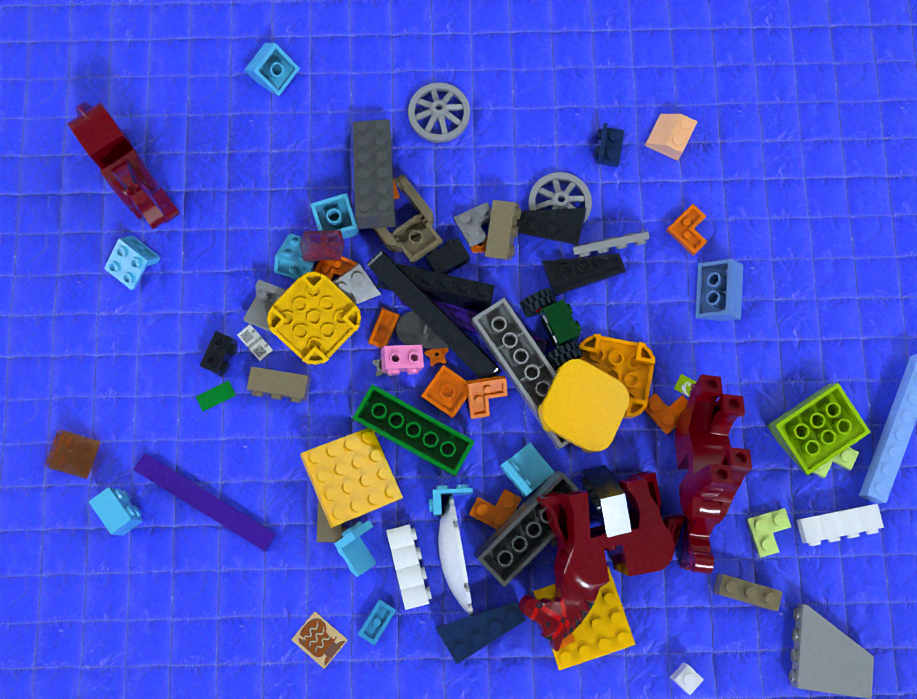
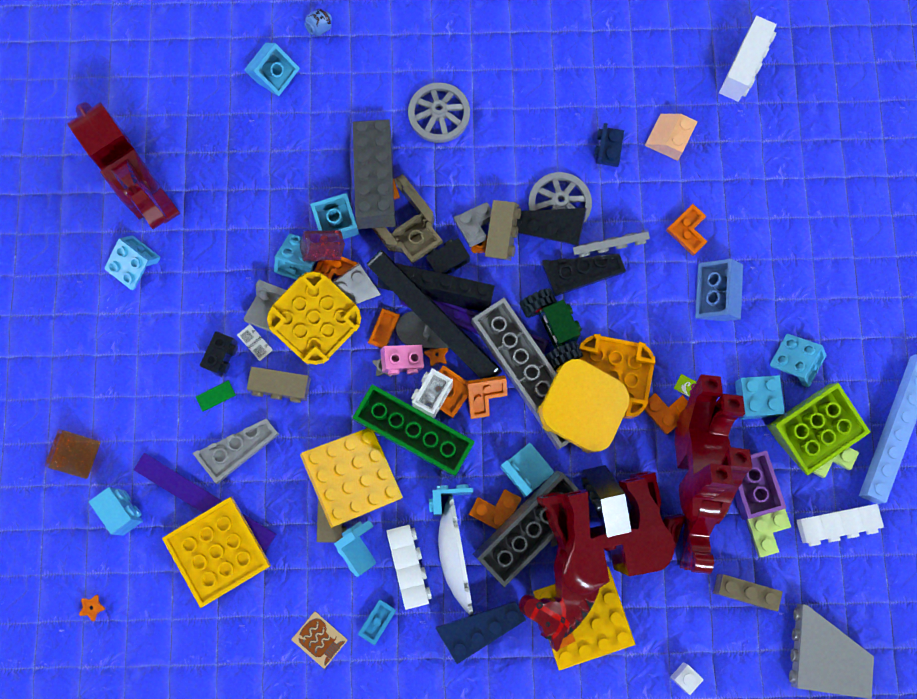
none -> orange plate [79,595,105,621]
none -> yellow plate [162,497,271,608]
none -> light grey wing [192,419,280,484]
none -> medium blue head [304,9,332,36]
none -> white piece [411,368,453,418]
none -> white brick [719,15,777,102]
none -> medium lavender brick [734,450,786,520]
none -> medium azure brick [735,375,785,420]
none -> medium azure bracket [770,334,827,387]

